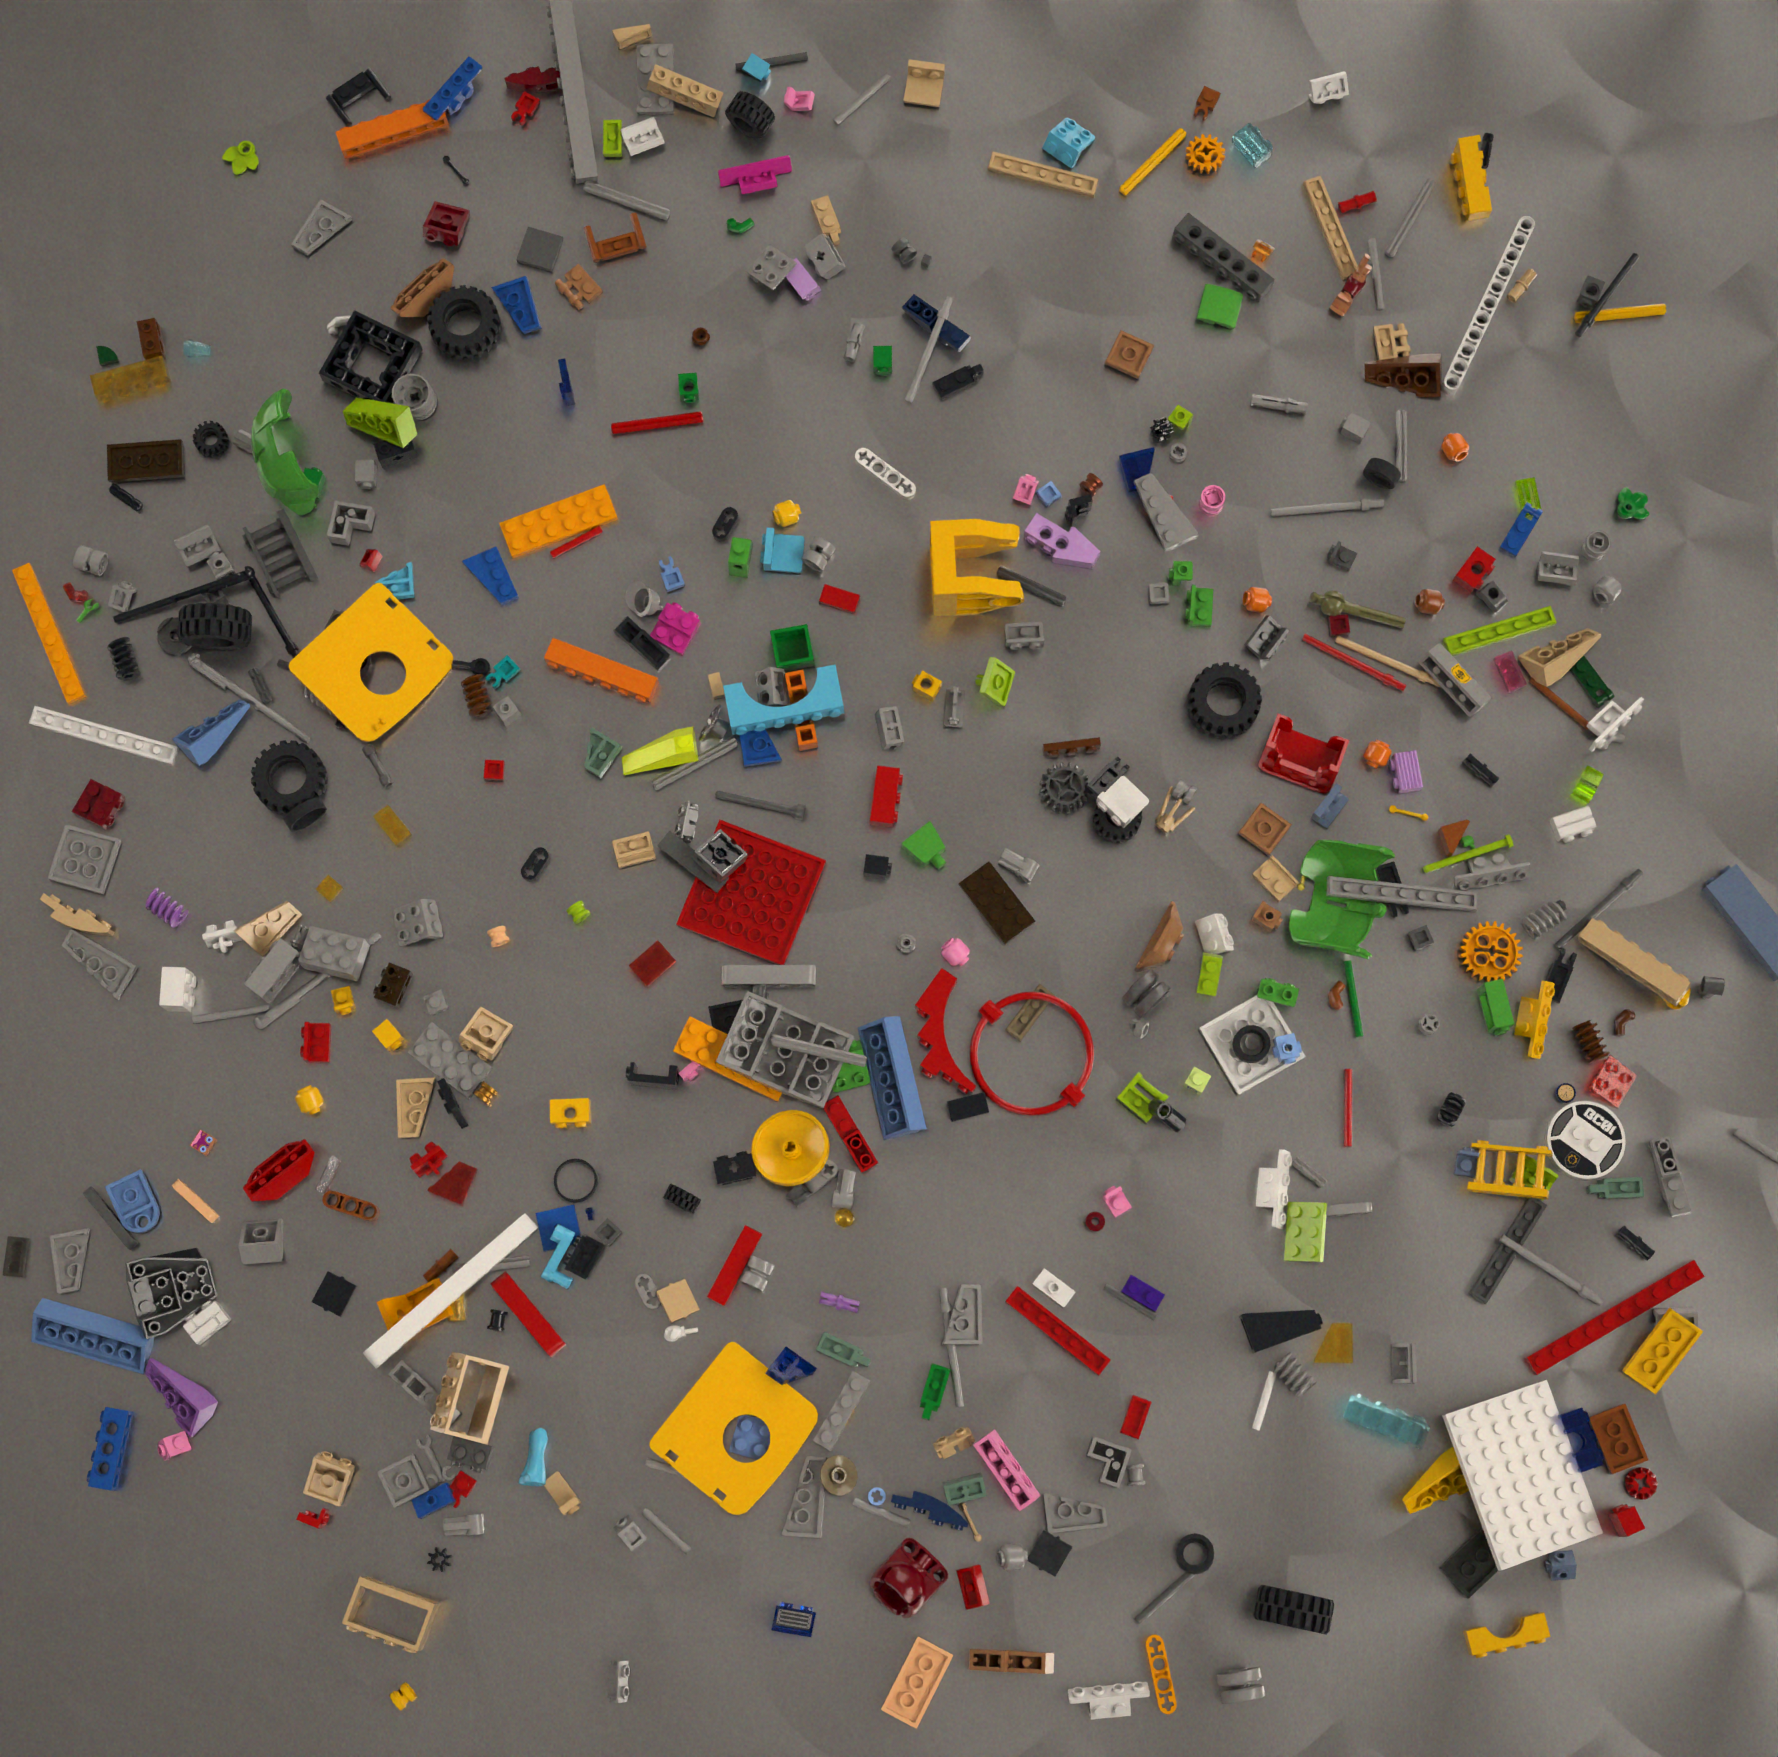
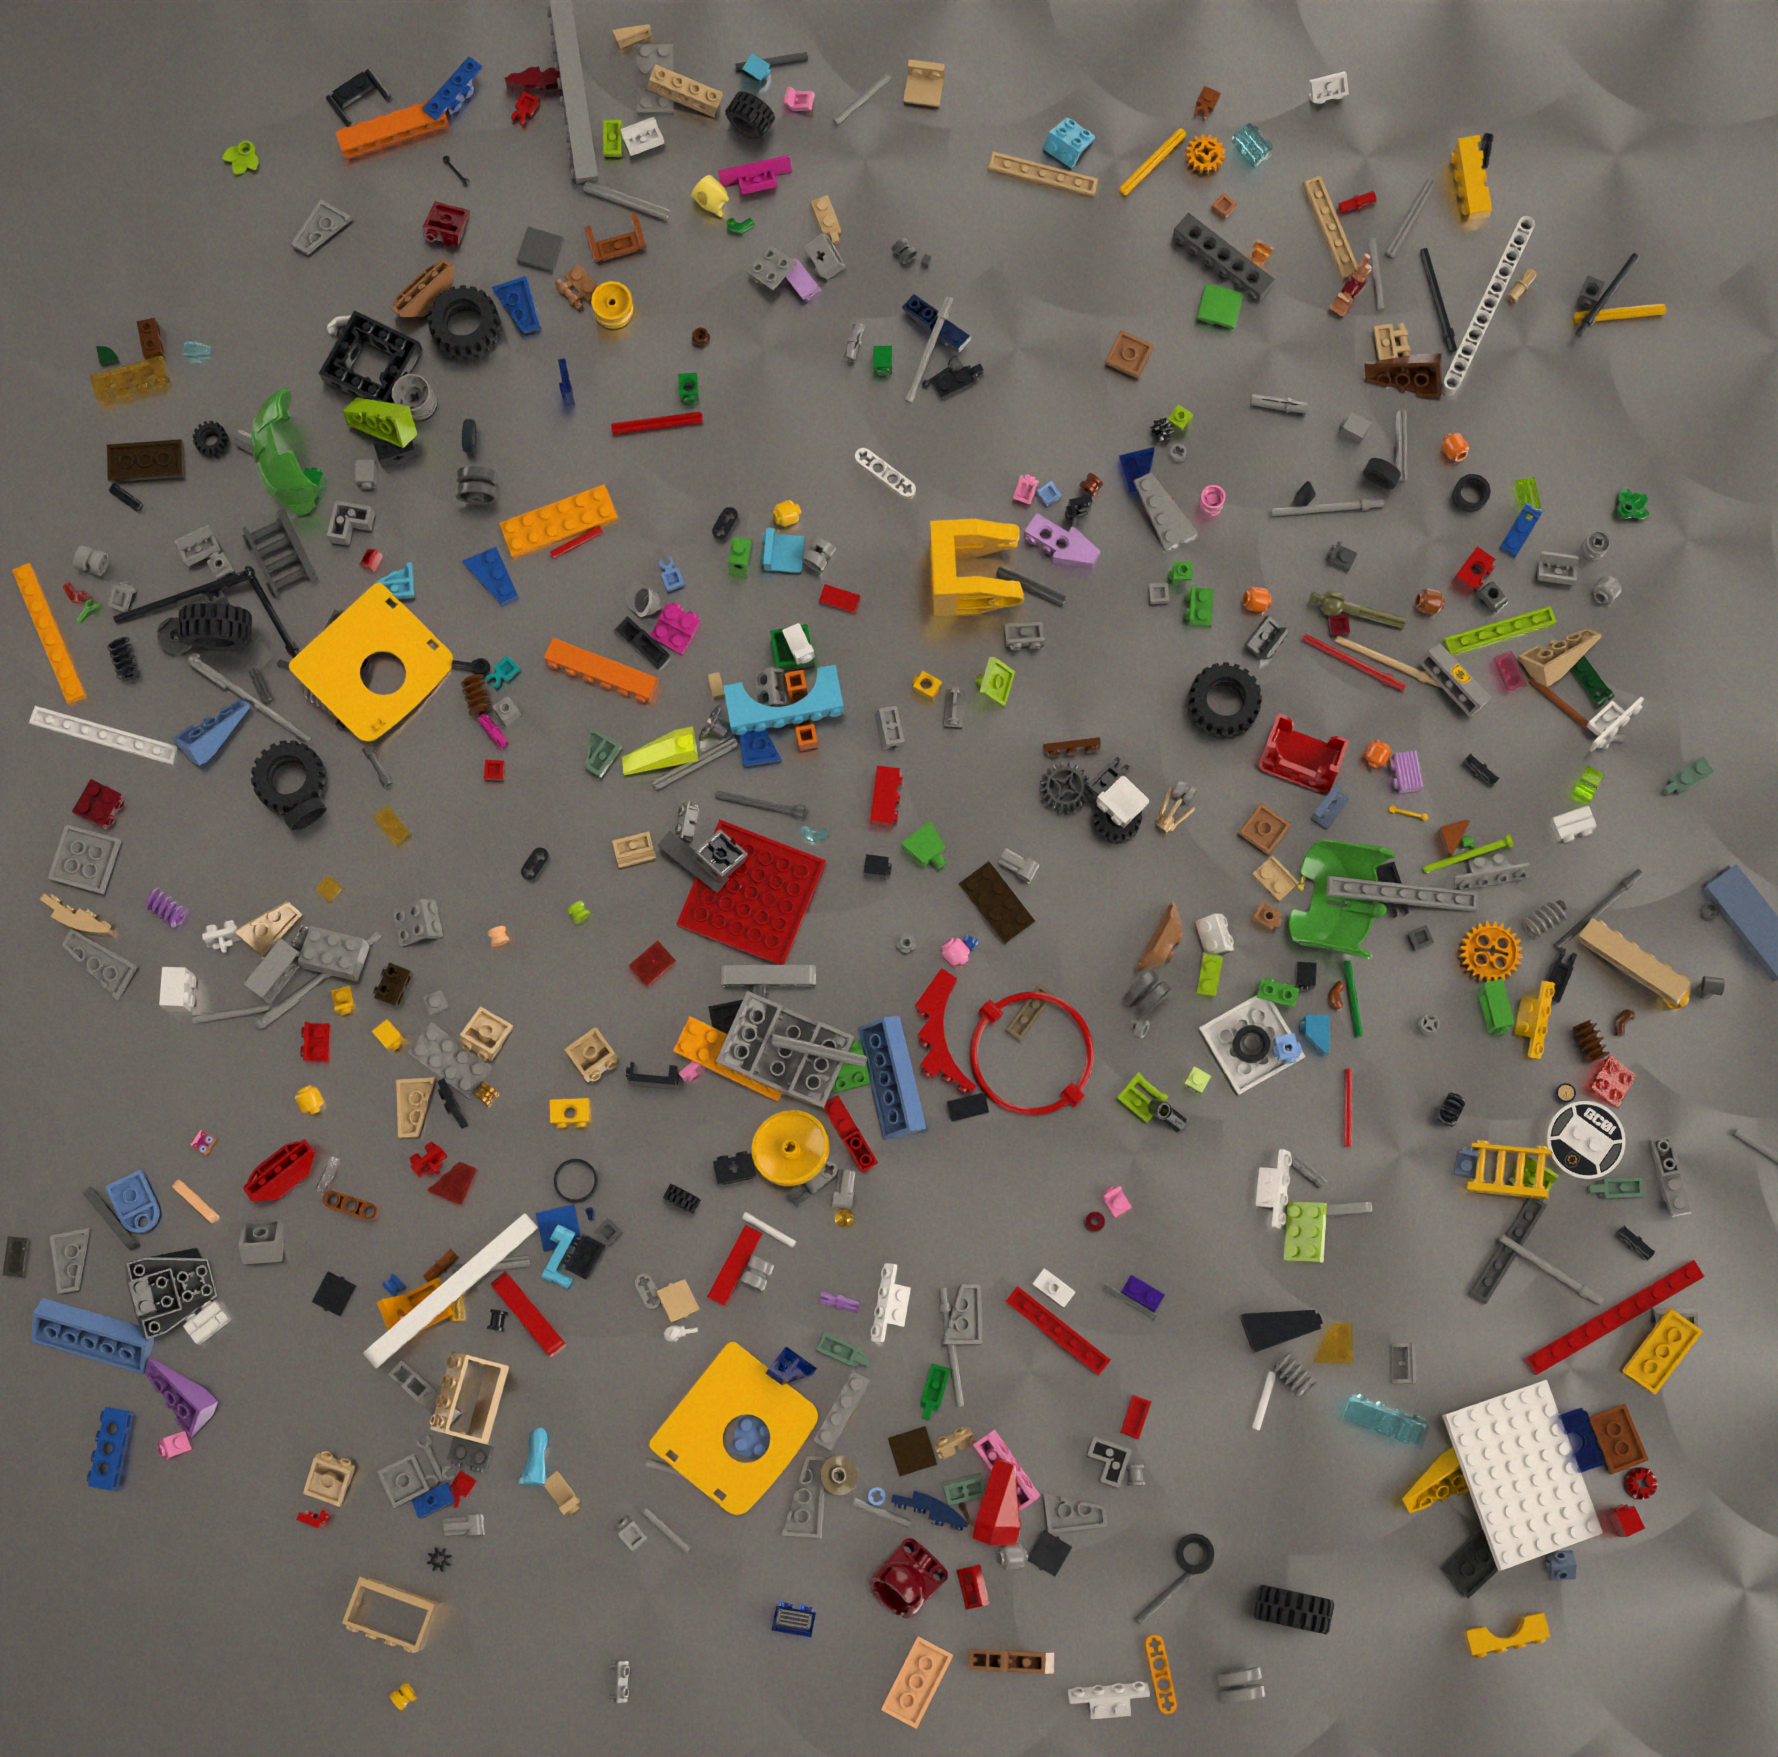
none -> blue wheel [382,1273,407,1297]
none -> dark grey wheel [456,466,498,504]
none -> black bush [462,419,477,453]
none -> dark pink axle [478,713,509,749]
none -> tan plate [564,1027,619,1082]
none -> yellow wheel [591,281,634,329]
none -> light yellow piece [691,175,729,217]
none -> white bar [742,1212,796,1248]
none -> white bracket [783,623,815,665]
none -> clear light blue arm [800,825,829,842]
none -> white bracket [871,1263,911,1343]
none -> dark brown tile [888,1426,937,1477]
none -> hinge [922,355,964,387]
none -> blue hinge [963,934,979,950]
none -> red wedge [972,1458,1021,1545]
none -> nougat tile [1211,193,1238,219]
none -> black slope [1294,481,1316,506]
none -> black brick [1294,961,1317,992]
none -> dark azure slope [1300,1014,1329,1056]
none -> black bar [1420,248,1457,352]
none -> black tyre [1453,474,1491,512]
none -> sand green hinge [1662,756,1714,796]
none -> dark grey bush [1700,902,1720,921]

